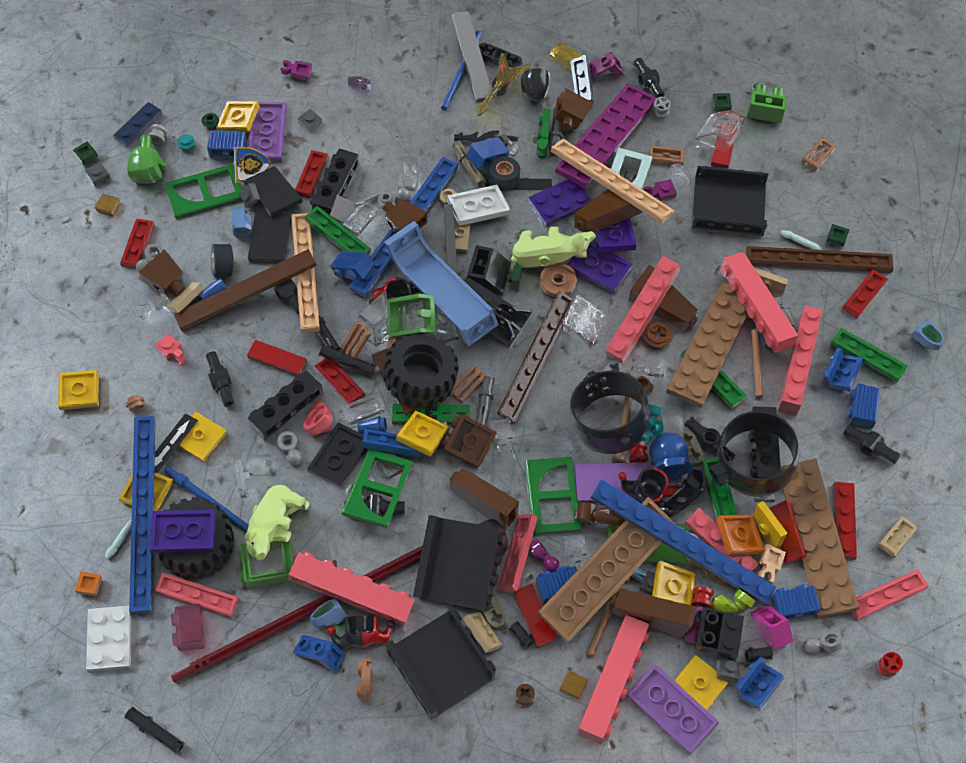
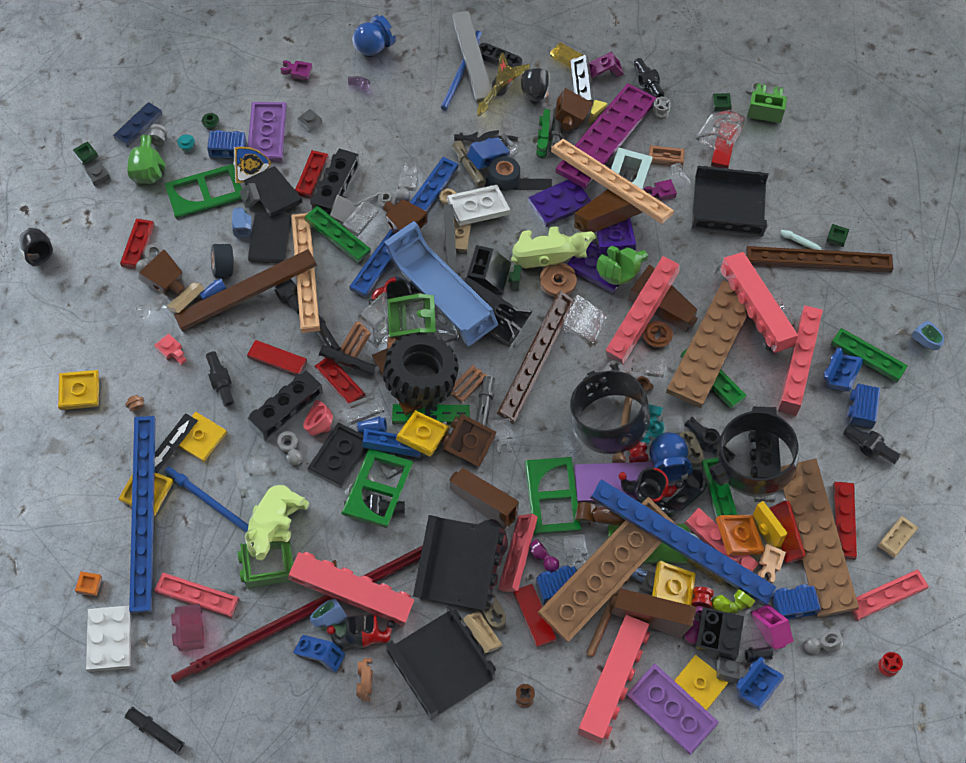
pearl gold tile [95,193,120,216] -> none
light aqua piece [105,519,132,560] -> none
dark purple plate [149,509,216,553] -> none
black tyre [157,497,234,579] -> none
yellow plate [216,101,260,132] -> none
blue brick [330,251,375,280] -> none
black pin [508,621,534,649] -> none
pearl gold tile [560,670,588,700] -> none
nougat bar [751,329,763,399] -> none
tan plate [754,268,788,294] -> none
nougat tile [802,138,836,171] -> none
red tile [842,269,888,319] -> none
none -> black piece [18,227,53,266]
none -> blue tile [352,14,396,56]
none -> light yellow slope [588,100,607,124]
none -> bright green piece [596,246,648,285]

